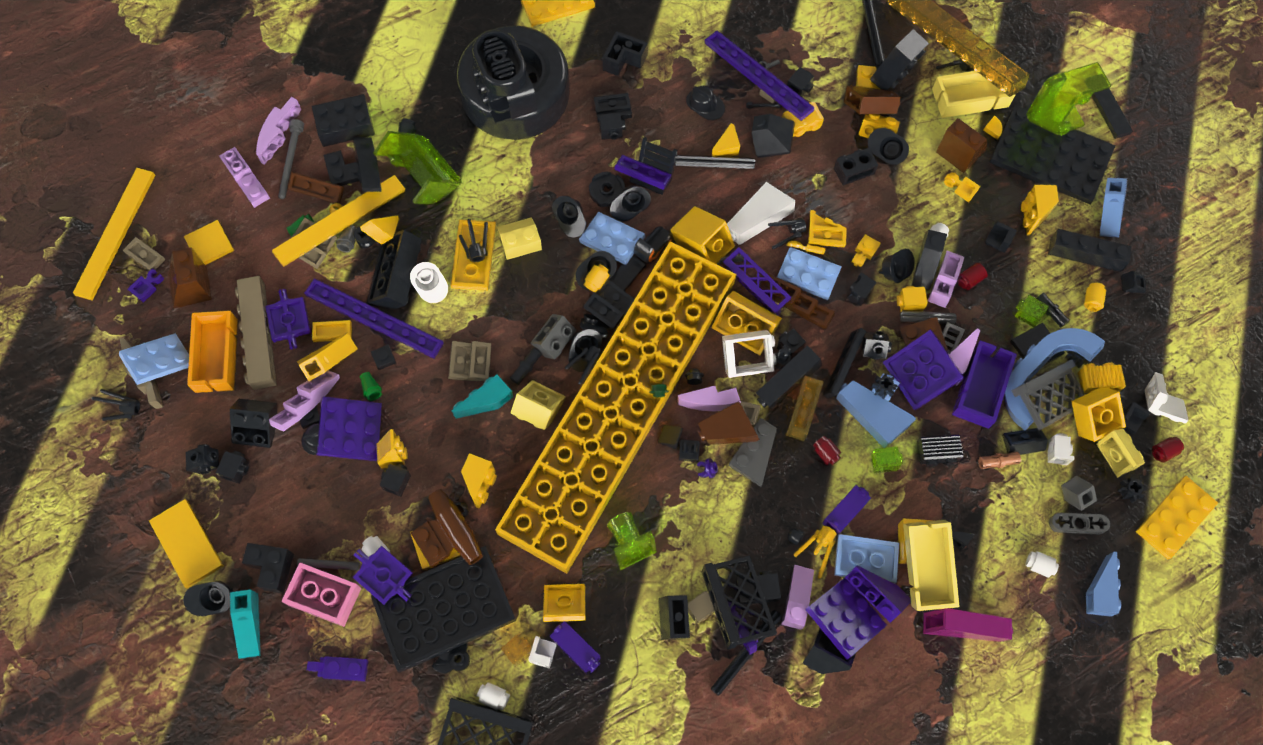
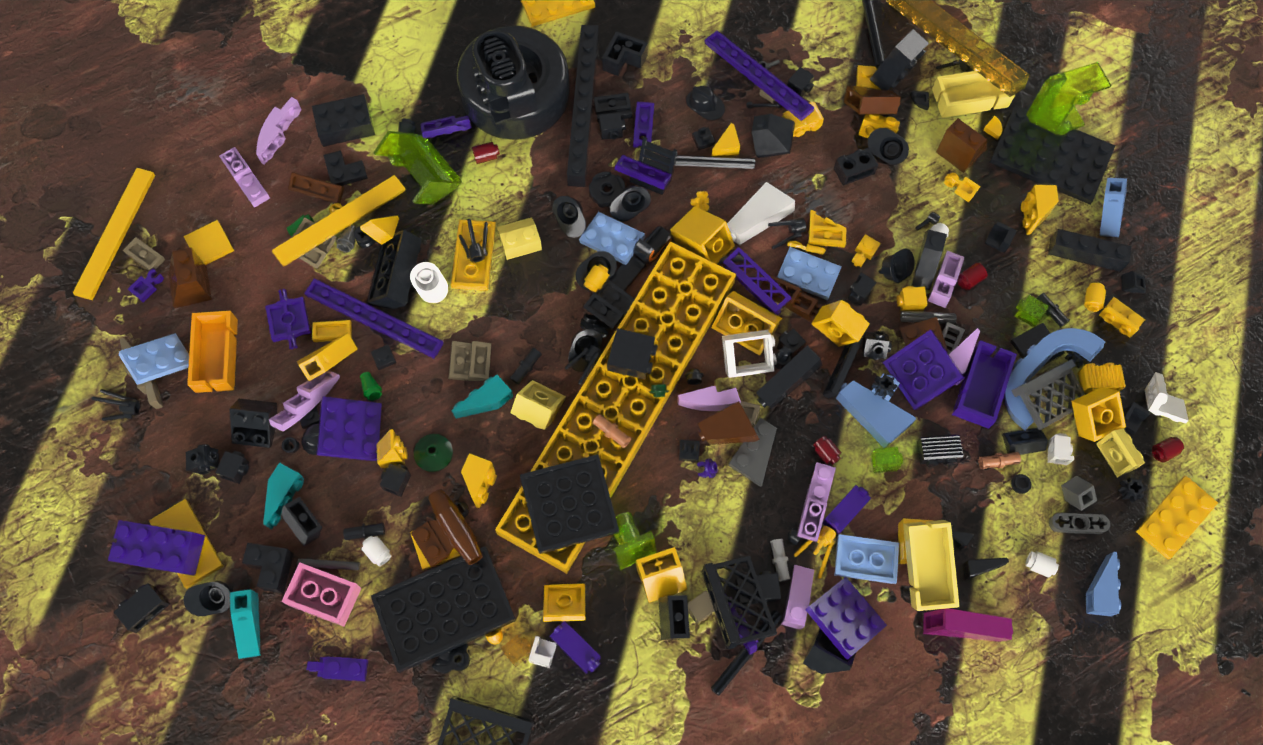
dark tan brick [235,276,277,390] -> none
dark grey piece [278,119,305,199] -> none
black slope [353,137,381,192] -> none
dark purple plate [353,546,413,605] -> none
white brick [477,682,510,710] -> none
dark grey brick [531,314,576,359] -> none
slope [658,425,683,449] -> none
clear yellow brick [786,376,823,441] -> none
dark purple slope [845,565,911,623] -> none
black tile [1084,75,1133,139] -> none
none -> dark purple piece [108,520,205,576]
none -> black brick [114,583,170,633]
none -> teal slope [263,463,304,530]
none -> black brick [281,497,322,546]
none -> black hinge [282,437,300,453]
none -> black axle [343,522,385,540]
none -> dark green dish [414,434,453,472]
none -> dark purple hinge [420,116,471,139]
none -> dark red brick [472,142,500,164]
none -> yellow hinge [485,628,503,645]
none -> black plate [520,454,619,554]
none -> black brick [567,25,599,187]
none -> nougat pin [593,414,631,448]
none -> black brick [607,328,658,380]
none -> dark purple plate [633,102,654,148]
none -> yellow slope [636,547,687,603]
none -> yellow plant [690,191,709,211]
none -> black tile [692,127,715,150]
none -> light grey pin [770,539,791,582]
none -> lavender slope [797,462,836,542]
none -> yellow brick [811,300,870,347]
none -> black tile [910,91,929,110]
none -> black hand [915,212,940,231]
none -> black slope [962,557,1009,580]
none -> black plate [1011,474,1031,494]
none -> yellow bracket [1099,297,1145,337]

